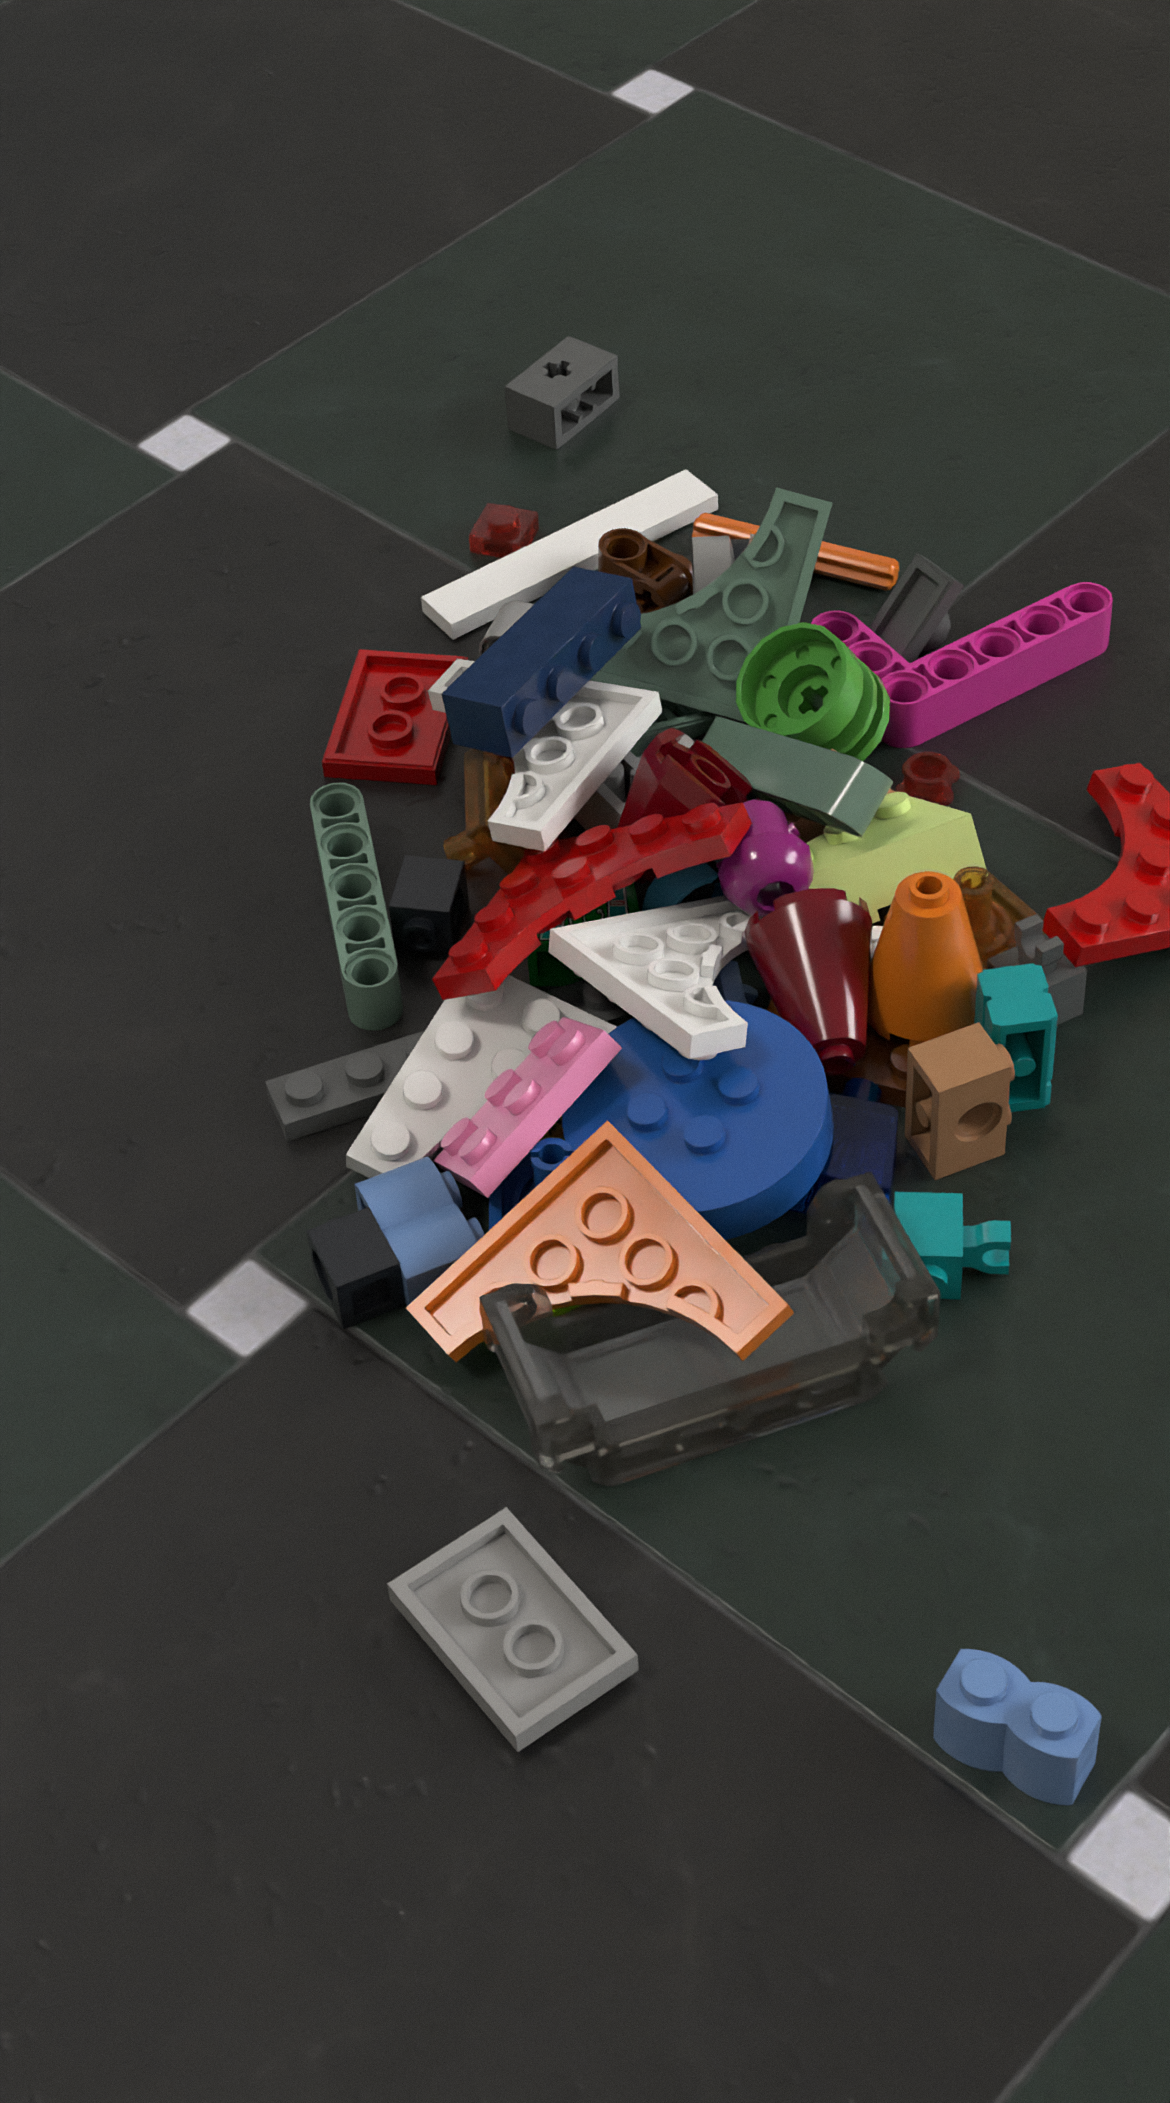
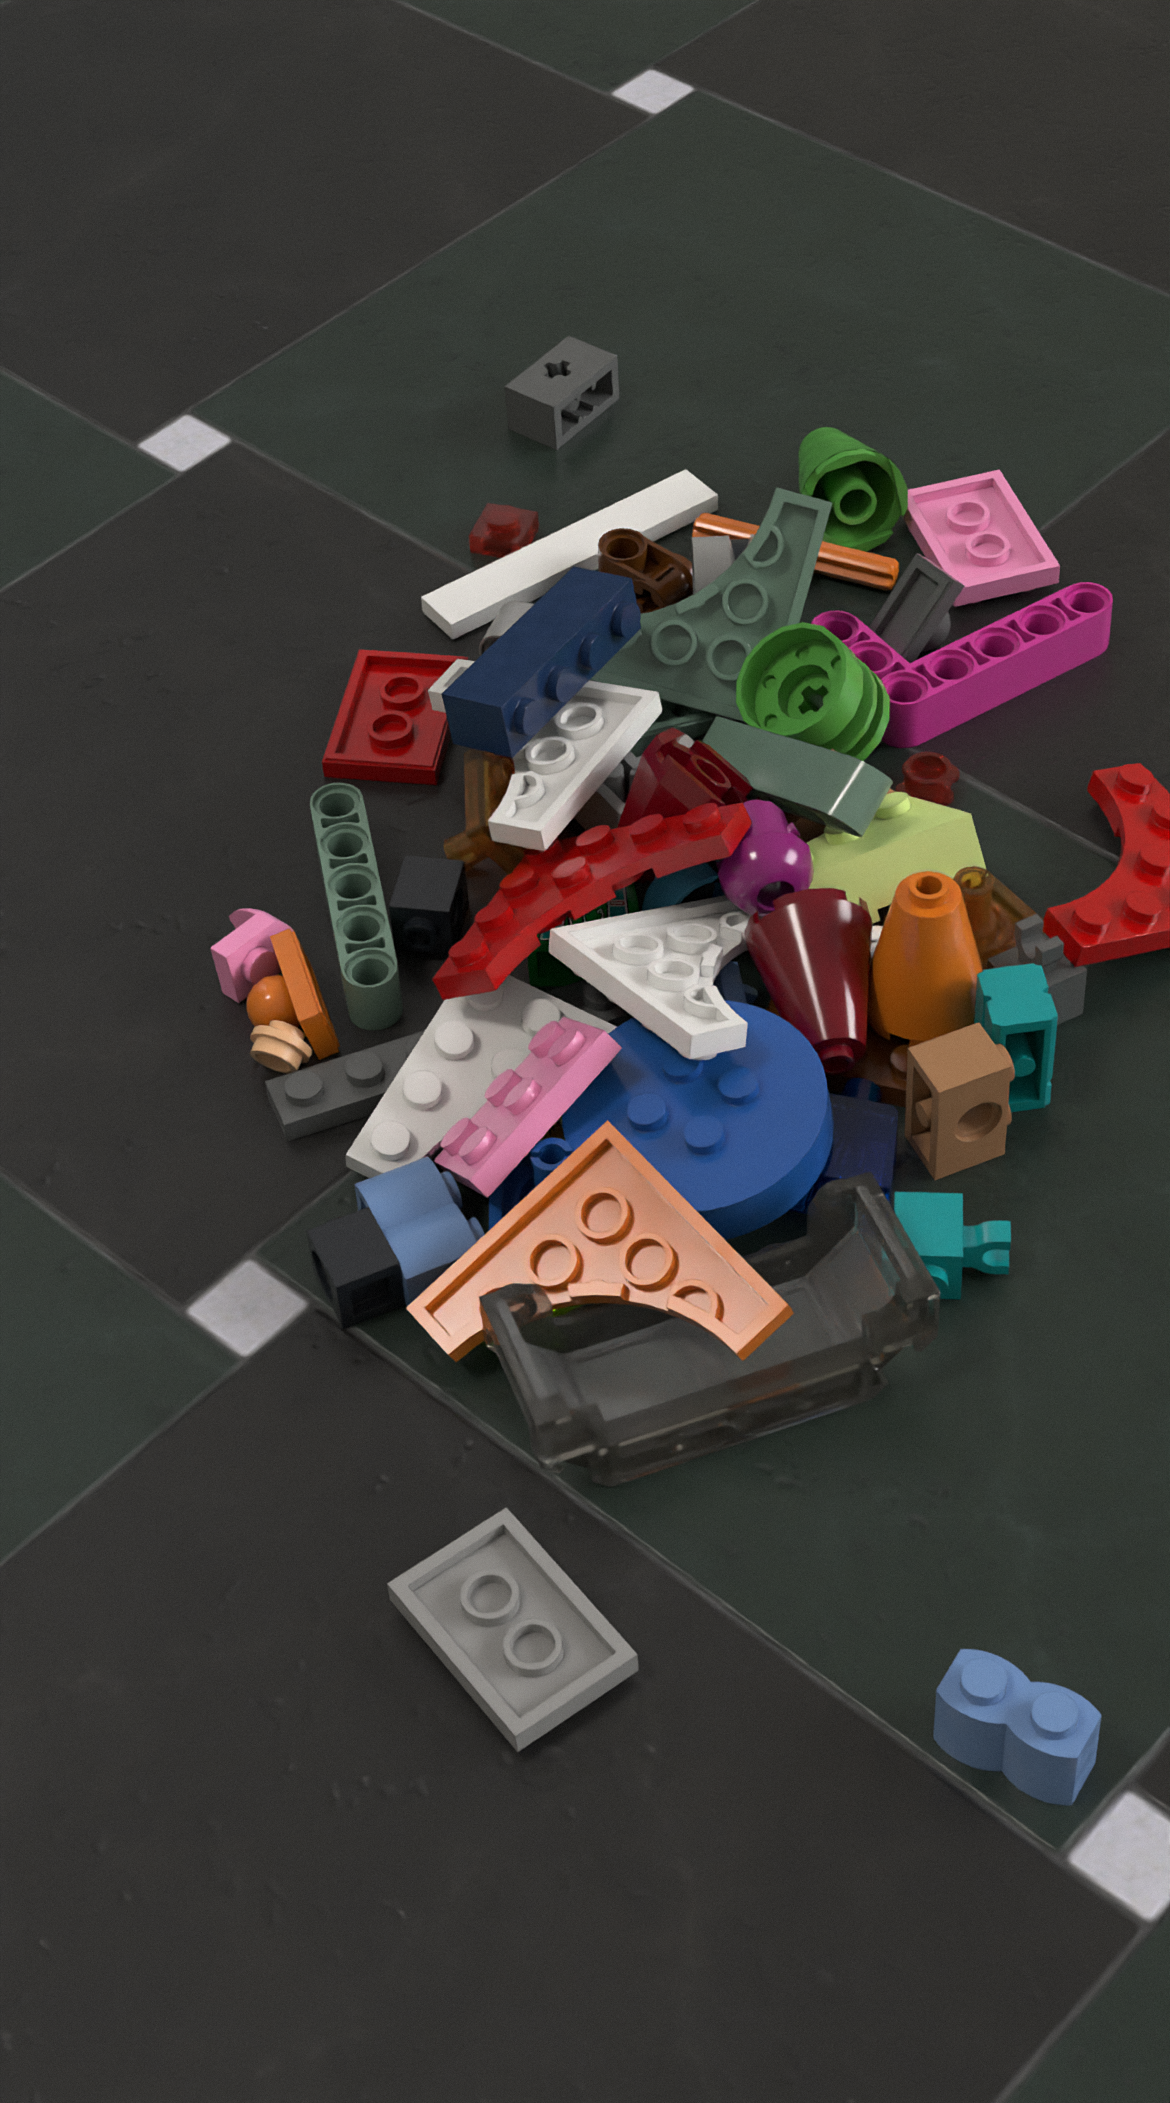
none -> bright pink plate [210,908,294,1003]
none -> orange tile [246,928,340,1060]
none -> light nougat plate [250,1020,312,1074]
none -> bright green cone [798,427,908,552]
none -> bright pink plate [901,470,1060,607]

